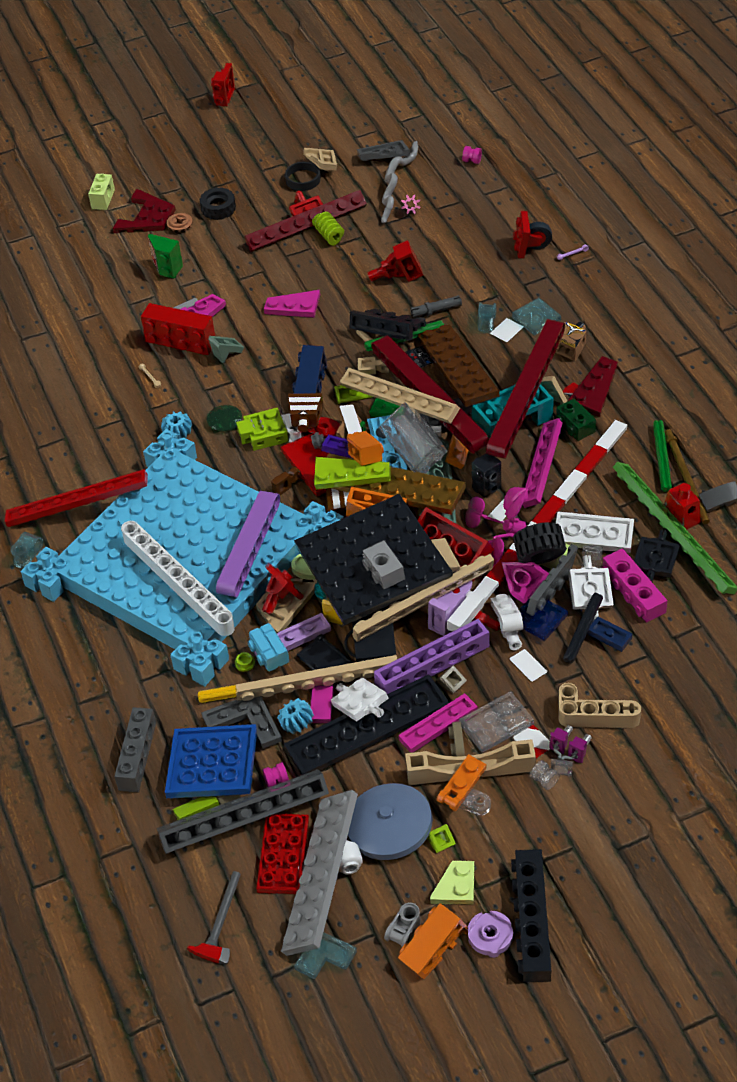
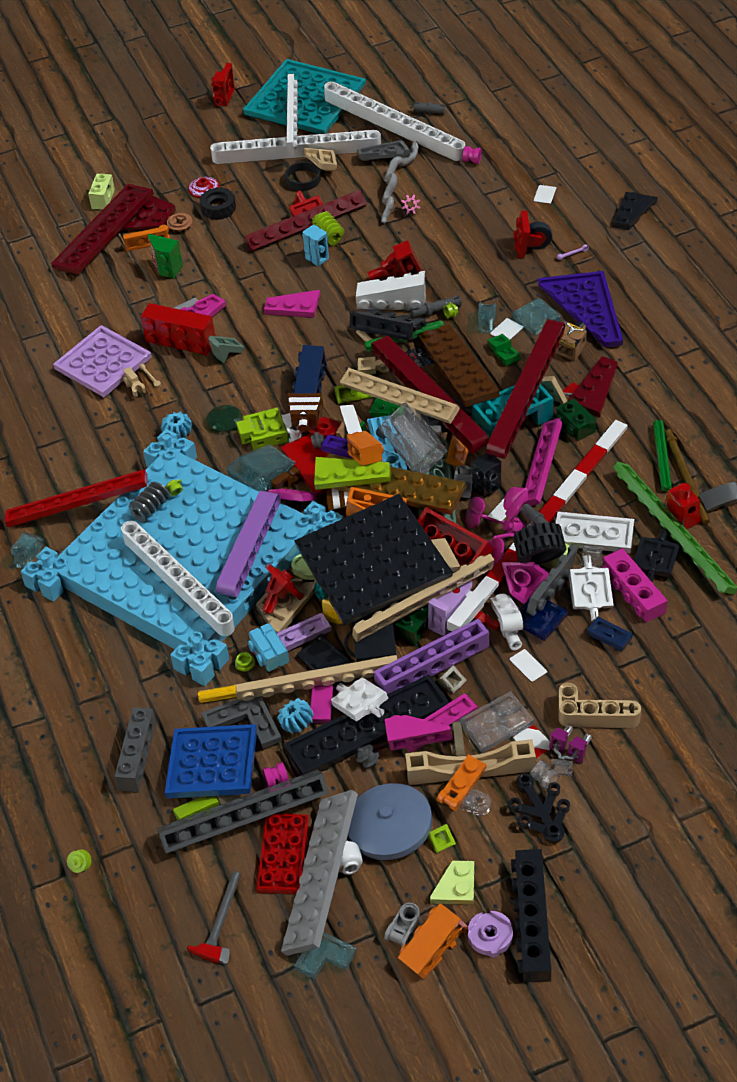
light grey brick [362,541,405,589] -> none
black axle [563,592,603,663] -> none
none -> dark red plate [51,184,154,275]
none -> lavender plate [53,325,152,397]
none -> lime wheel [67,849,91,873]
none -> orange plate [123,225,170,252]
none -> tan plate [123,367,146,397]
none -> dark grey piece [129,482,171,523]
none -> lime plate [165,479,183,497]
none -> dish [188,177,220,198]
none -> white beam [210,130,381,164]
none -> clear light blue slope [226,444,295,492]
none -> teal plate [243,59,366,134]
none -> dark pink tile [268,489,318,501]
none -> white plate [287,74,298,156]
none -> medium azure brick [302,225,329,266]
none -> white beam [324,82,465,161]
none -> white wedge [356,271,426,310]
none -> dark grey wheel [356,745,379,768]
none -> dark pink slope [385,715,453,751]
none -> dark green brick [393,604,428,645]
none -> dark grey pin [413,101,445,115]
none -> lime plate [443,302,458,319]
none -> light grey slope [454,465,472,498]
none -> green slope [487,334,521,366]
none -> black plant [509,773,570,844]
none -> dark grey pin [520,504,548,525]
none -> white sticker [534,185,557,204]
none -> dark purple wing [538,271,623,347]
none -> black wing [613,192,658,230]

